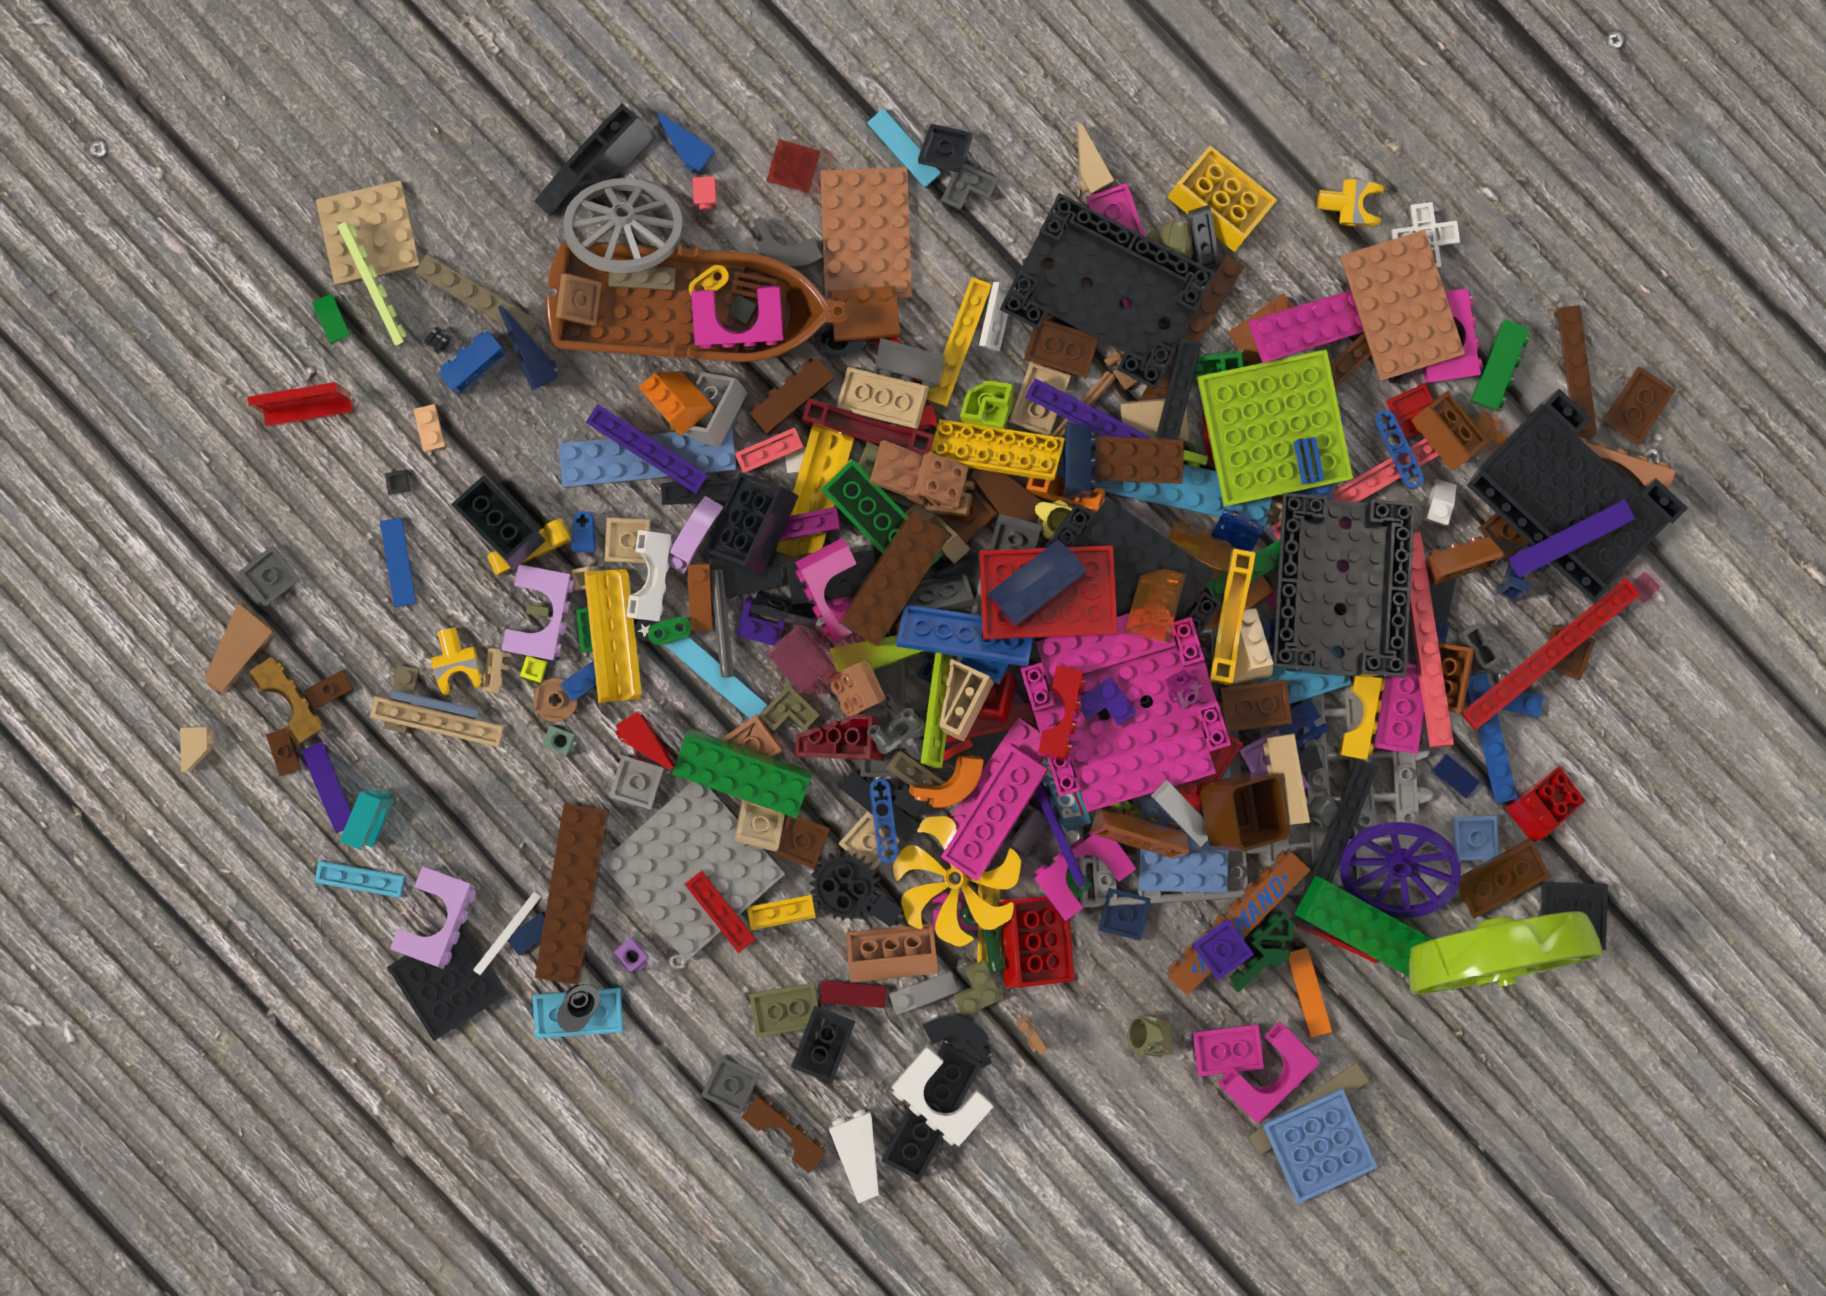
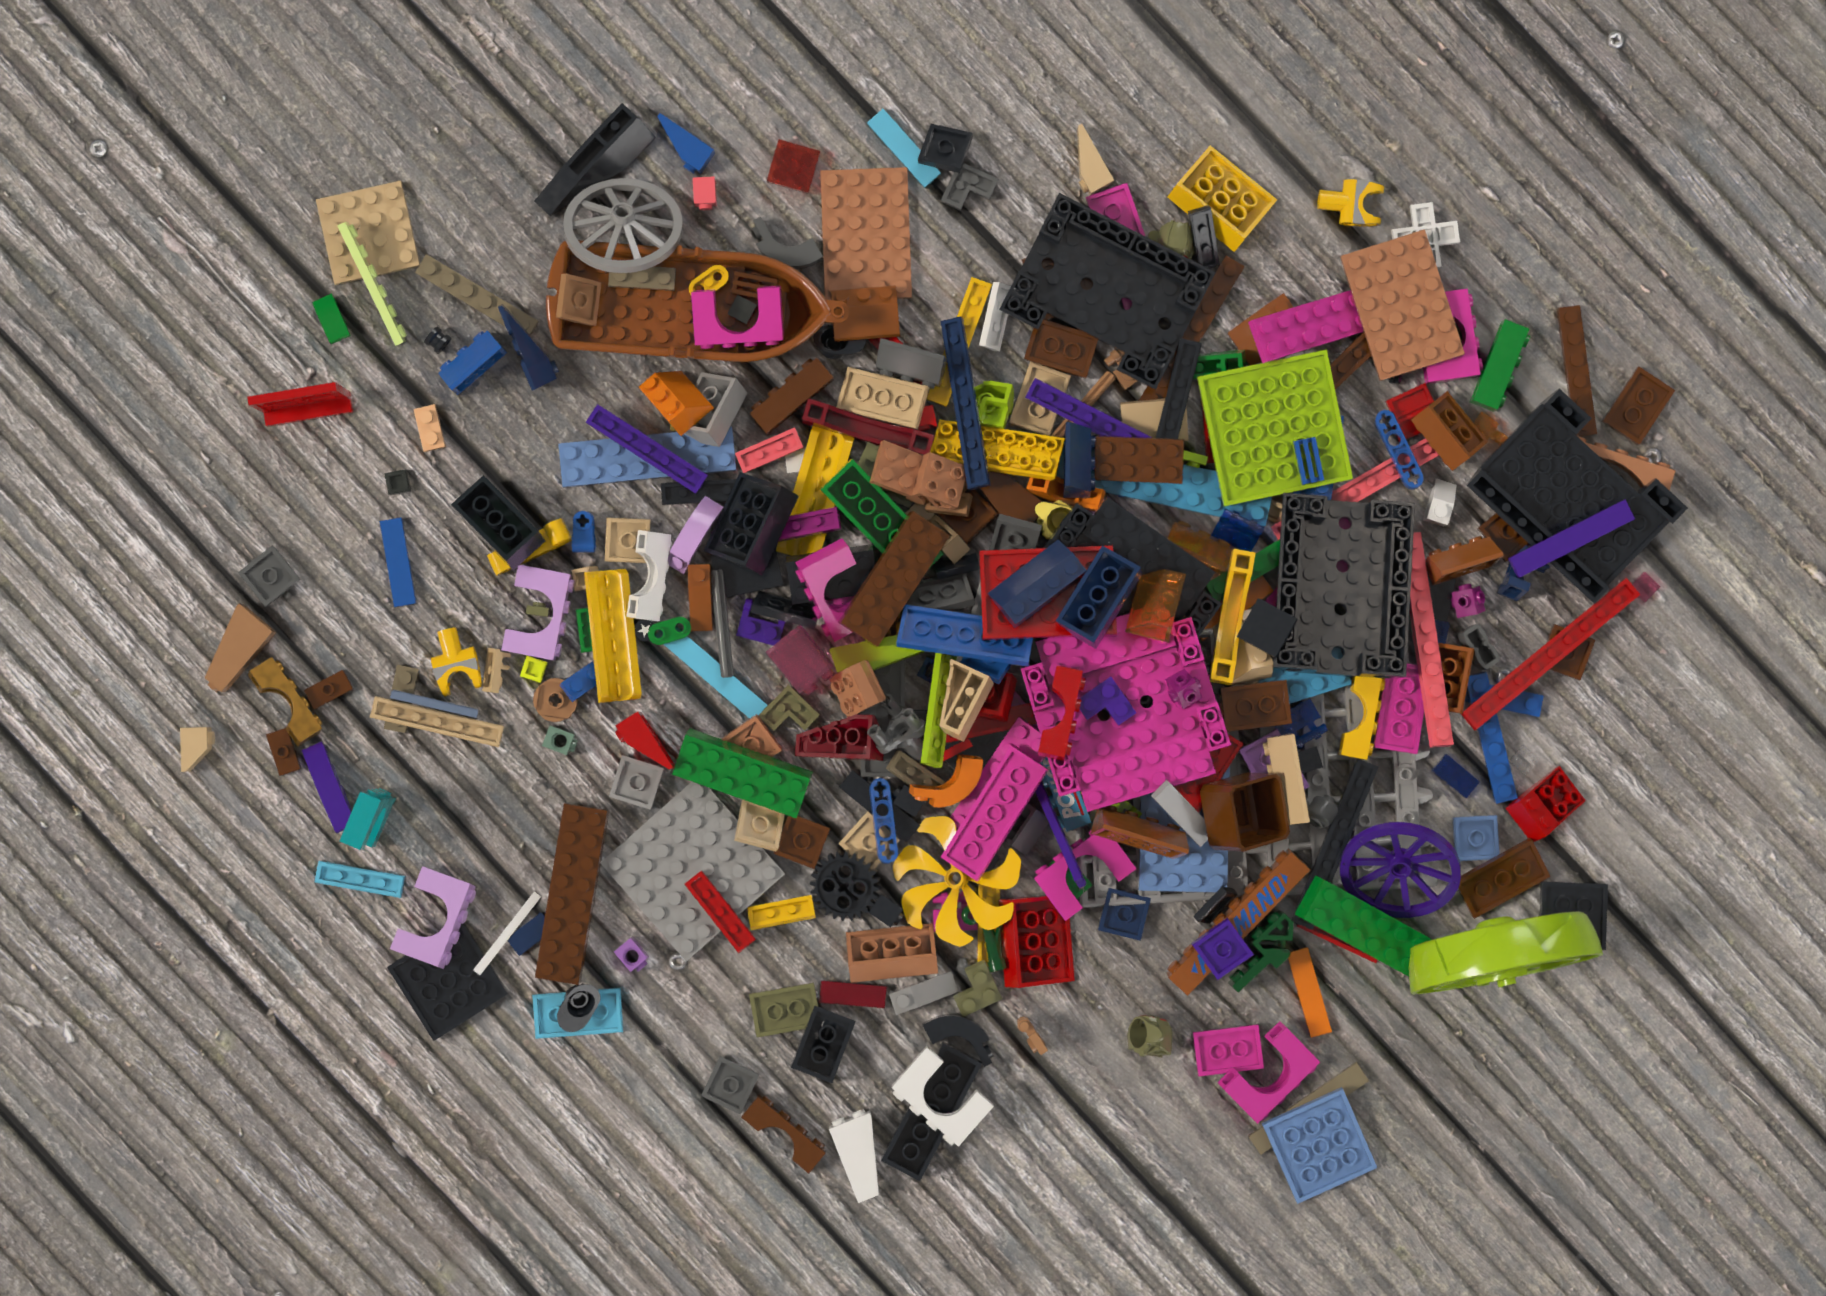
none -> dark blue tile [940,316,991,490]
none -> dark blue slope [1056,545,1142,649]
none -> black tile [1194,886,1238,924]
none -> black tile [1237,598,1298,658]
none -> magenta brick [1451,583,1486,618]

